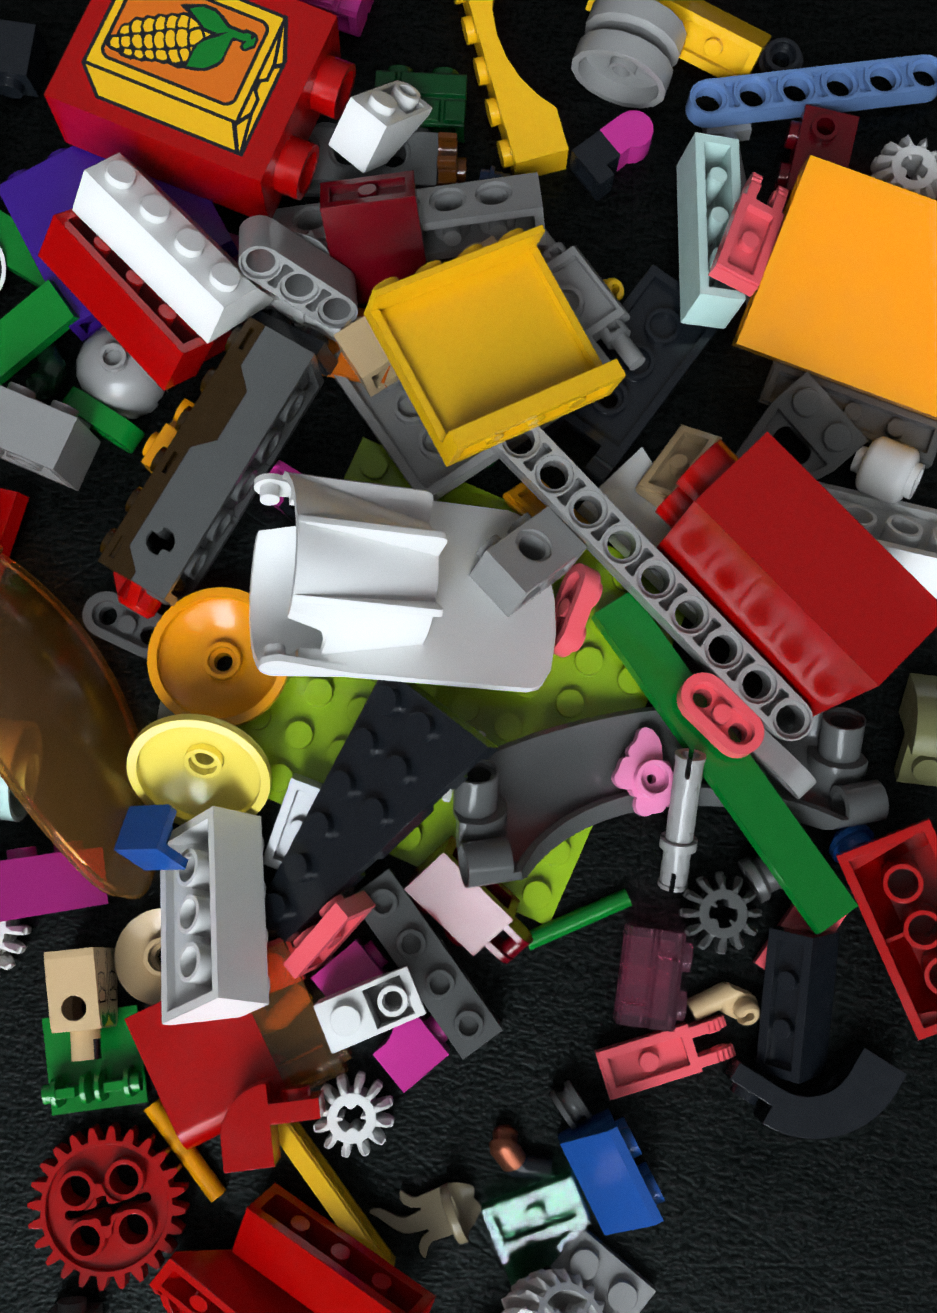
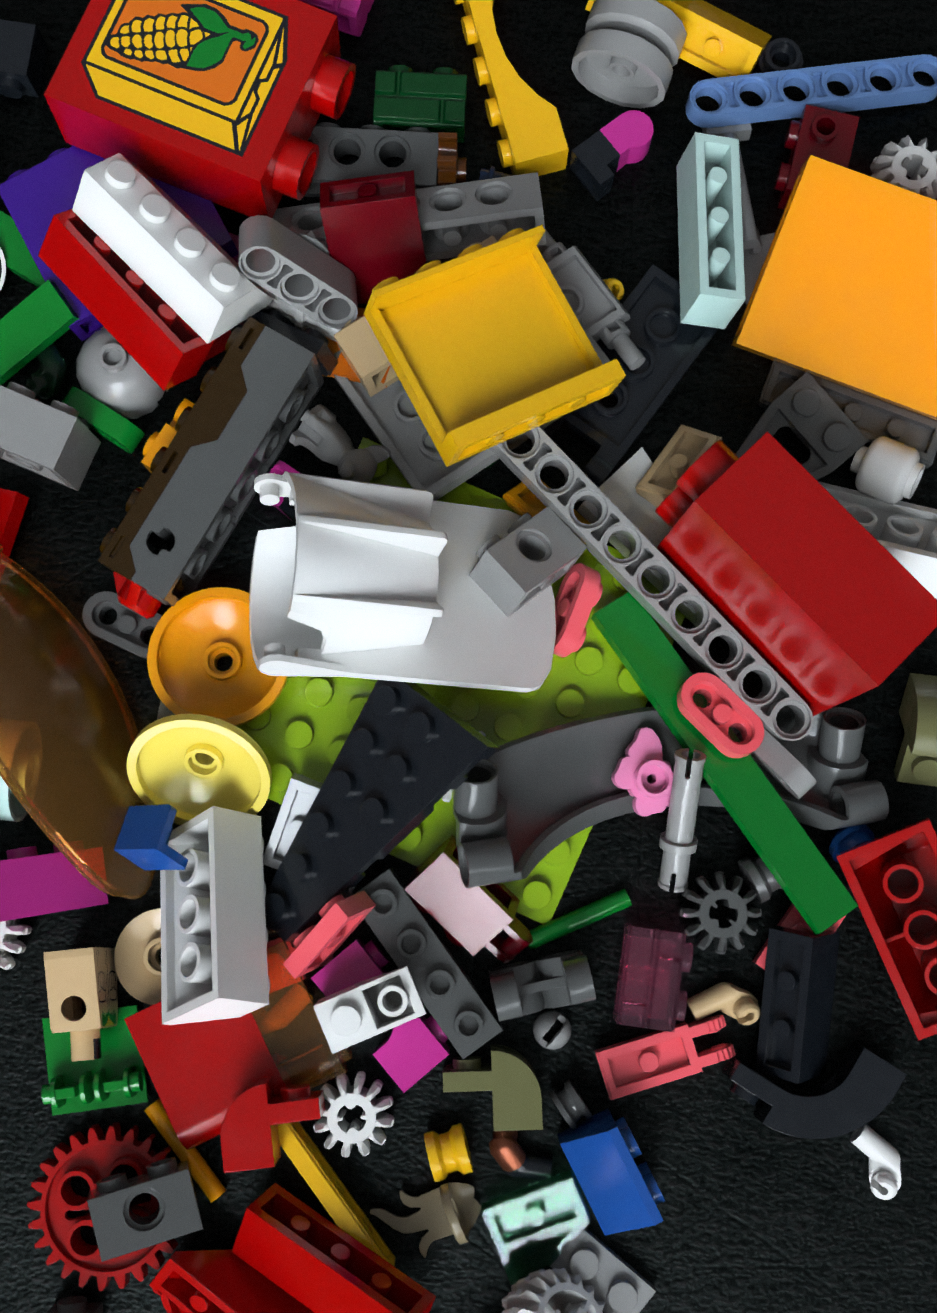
white slope [328,80,433,174] -> none
coral hinge [708,172,789,297] -> none
none -> dark grey brick [87,1157,203,1262]
none -> light grey animal [289,404,391,483]
none -> yellow wheel [424,1123,473,1182]
none -> olive brick [443,1044,543,1131]
none -> dark grey piece [488,949,596,1022]
none -> light grey hinge [533,1009,571,1050]
none -> white arm [850,1124,902,1200]

